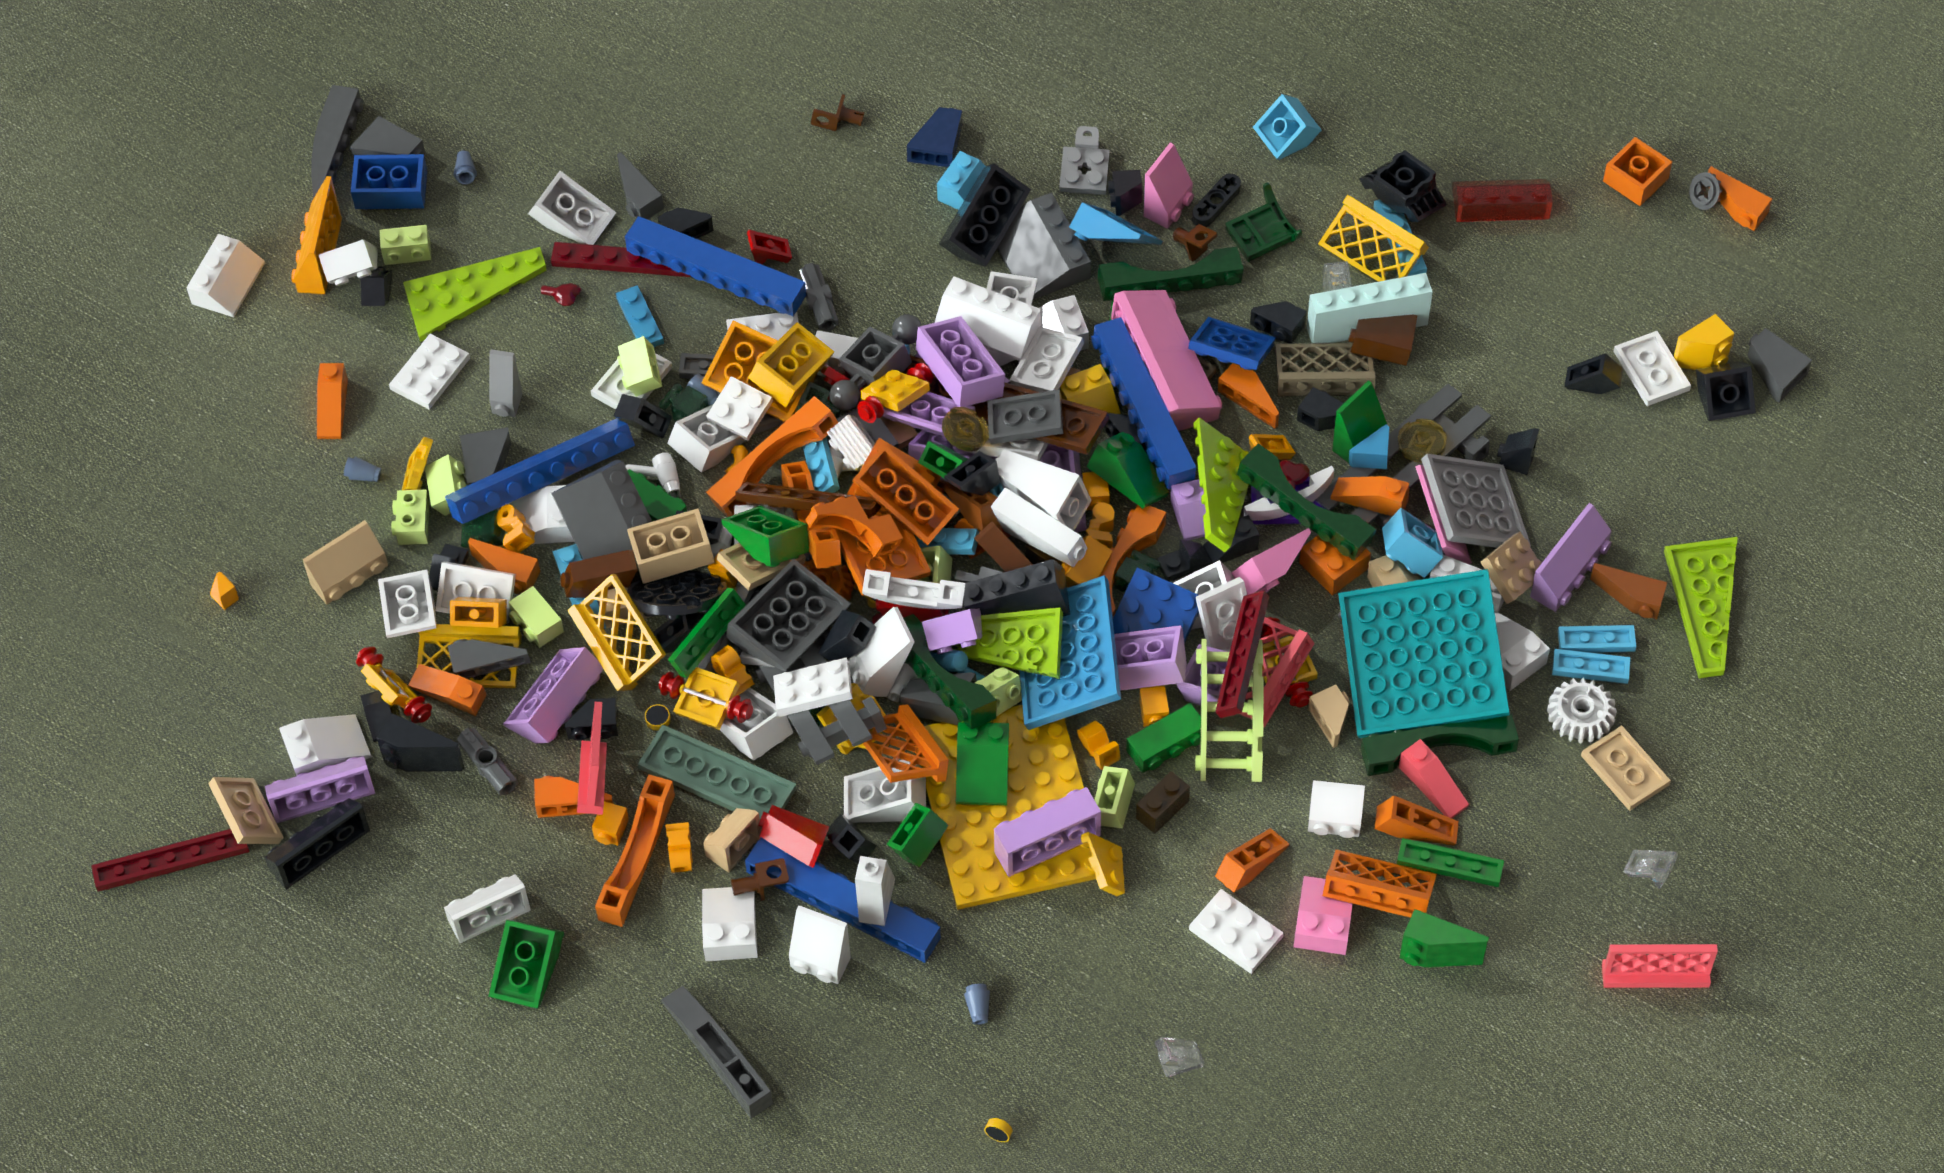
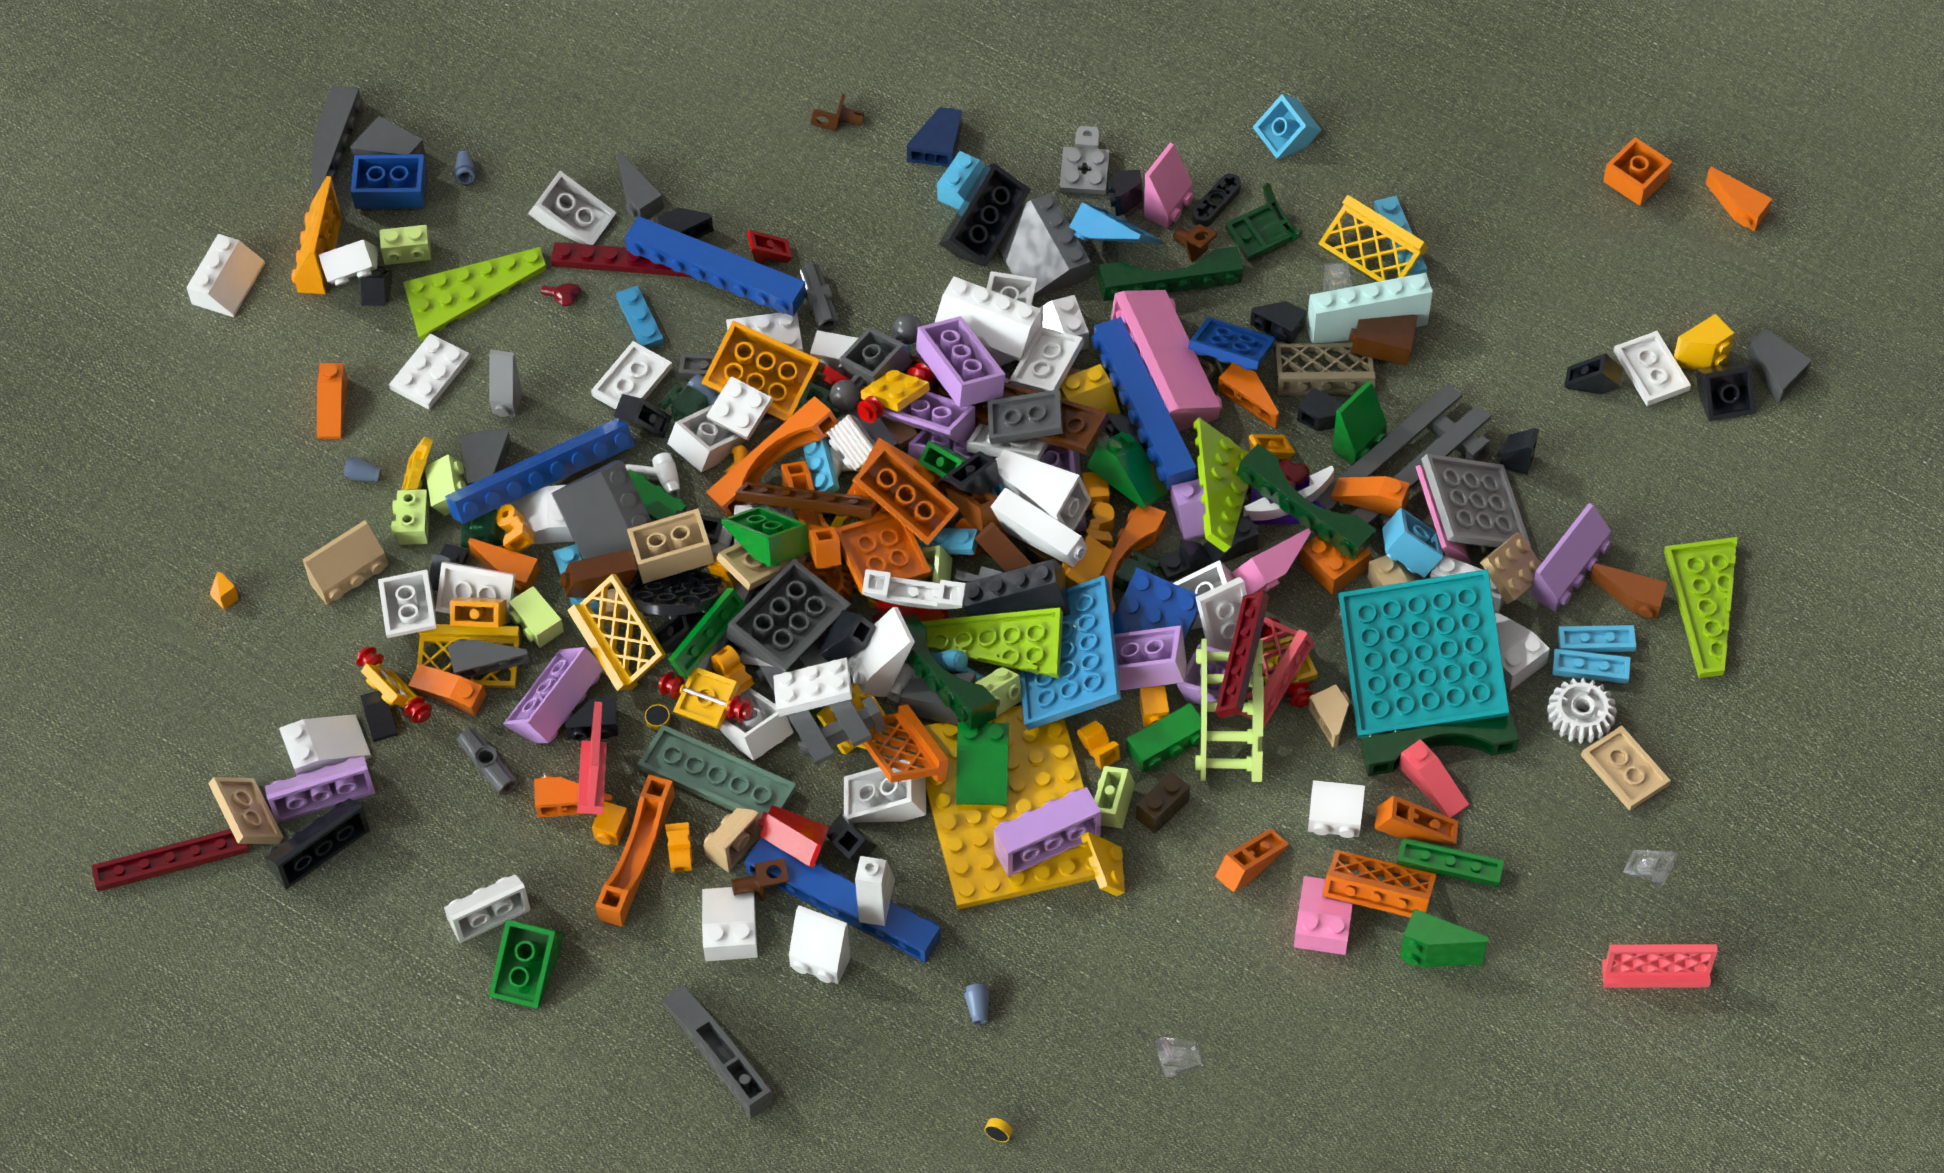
black slope [376,713,465,772] -> none
yellowish green brick [617,336,662,397] -> none
yellow slope [748,322,835,408] -> none
orange arch [806,495,903,557] -> none
green brick [887,803,949,867] -> none
lavender slope [922,608,982,654] -> none
clear yellow tile [942,407,989,452] -> none
white plate [1189,889,1283,974] -> none
dark azure slope [1349,424,1389,469] -> none
black slope [1359,150,1448,222] -> none
clear yellow tile [1397,418,1447,463] -> none
clear red slope [1452,179,1553,222] -> none
dark grey gear [1689,172,1723,210] -> none

